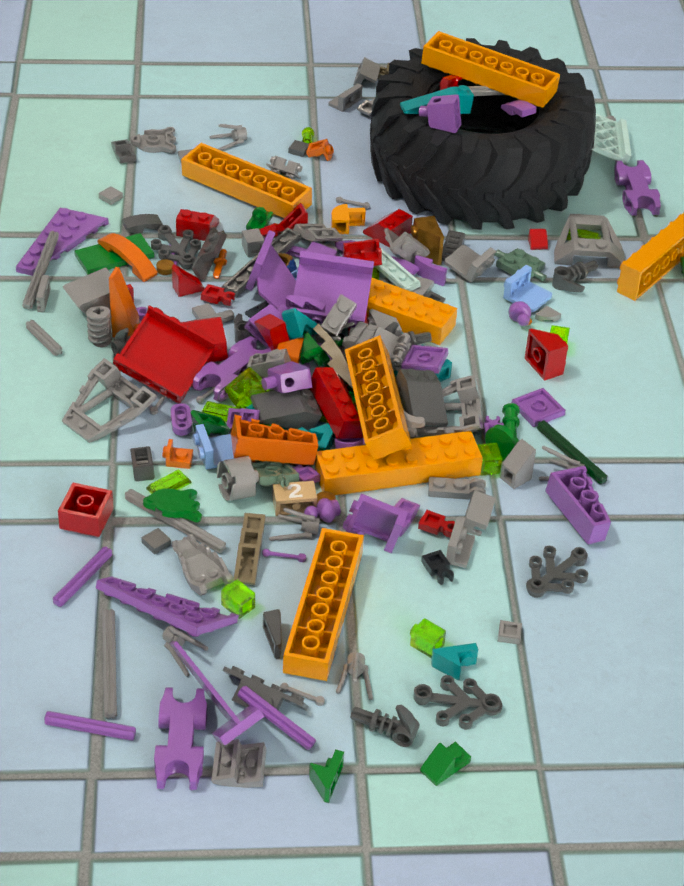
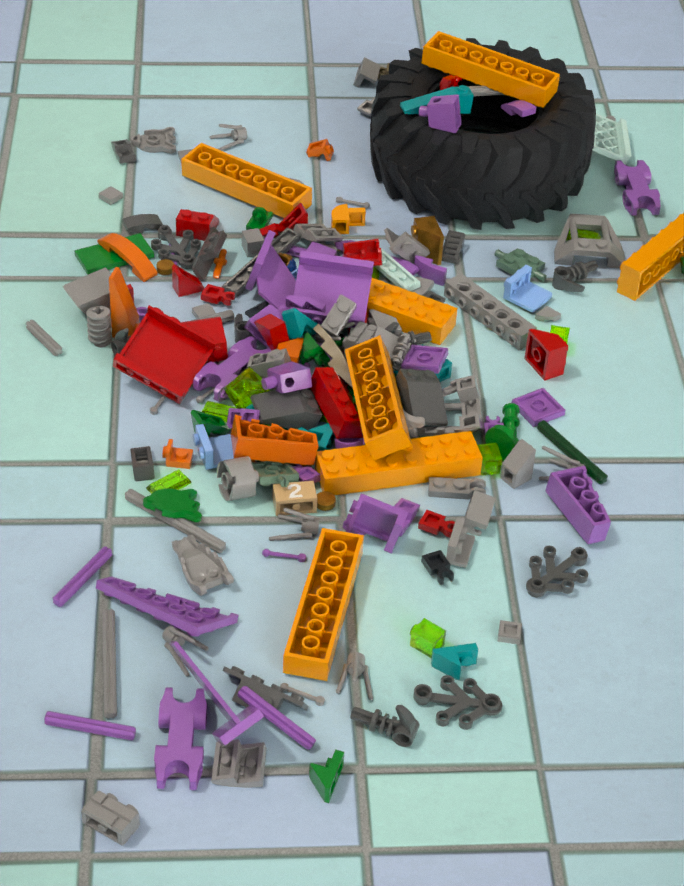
medium lavender wing [16,207,109,276] -> none
light grey axle [22,231,59,310] -> none
light grey tile [36,275,51,312] -> none
red brick [58,482,114,537] -> none
light grey windscreen [62,358,158,443] -> none
dark grey tile [141,528,171,554] -> none
medium lavender plate [171,403,192,436] -> none
clear neon green brick [221,579,255,619] -> none
dark tan slope [233,513,266,585] -> none
dark grey slope [262,609,282,659] -> none
light grey hinge [266,156,303,179] -> none
dark grey tile [288,140,309,157] -> none
clear neon green pin [302,127,314,143] -> none
medium lavender animal [304,498,341,523] -> none
light grey panel [329,83,363,112] -> none
red slope [363,209,413,247] -> none
green slope [420,742,471,786] -> none
light grey bracket [444,245,496,282] -> none
medium lavender animal [508,301,532,326] -> none
red slope [528,229,548,250] -> none
none -> light grey brick [81,791,140,845]
none -> light grey brick [444,274,537,350]

